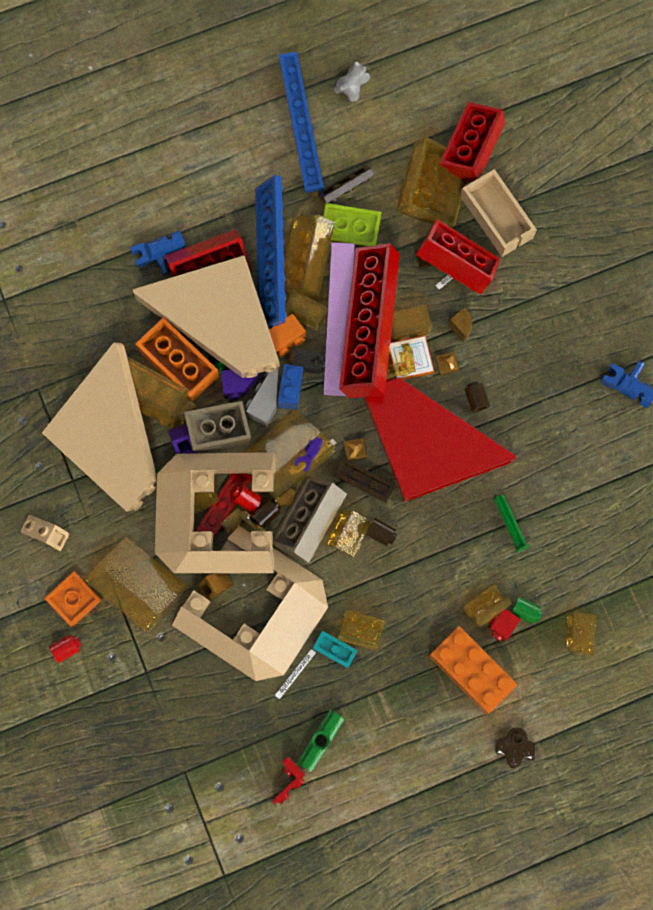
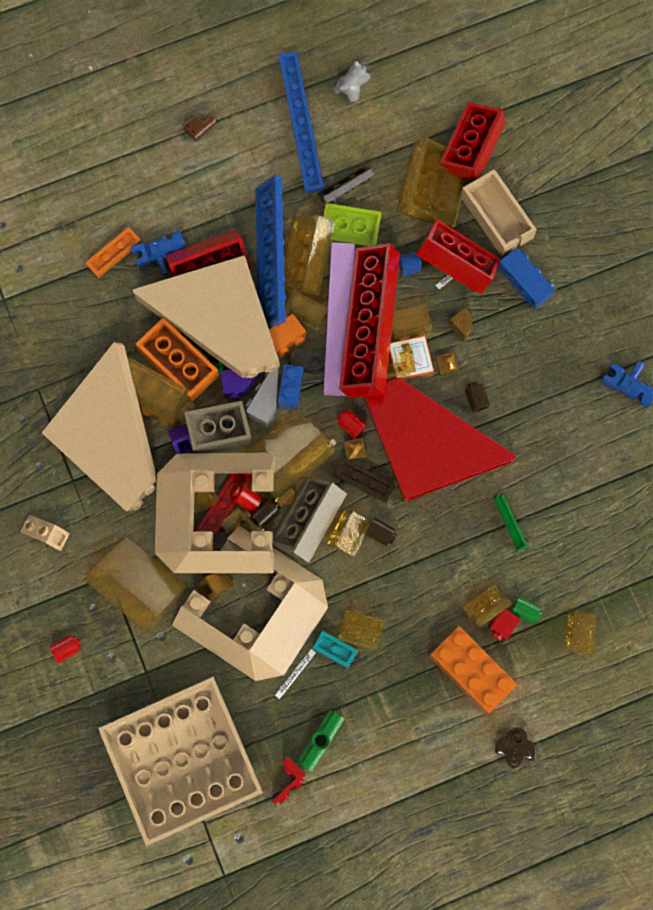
orange tile [44,571,101,628] -> none
dark purple plate [295,437,323,472] -> none
none -> orange plate [85,227,142,279]
none -> tan slope [98,677,263,846]
none -> reddish brown piece [182,115,217,141]
none -> red brick [337,410,367,439]
none -> blue brick [399,252,422,276]
none -> blue brick [498,248,555,310]

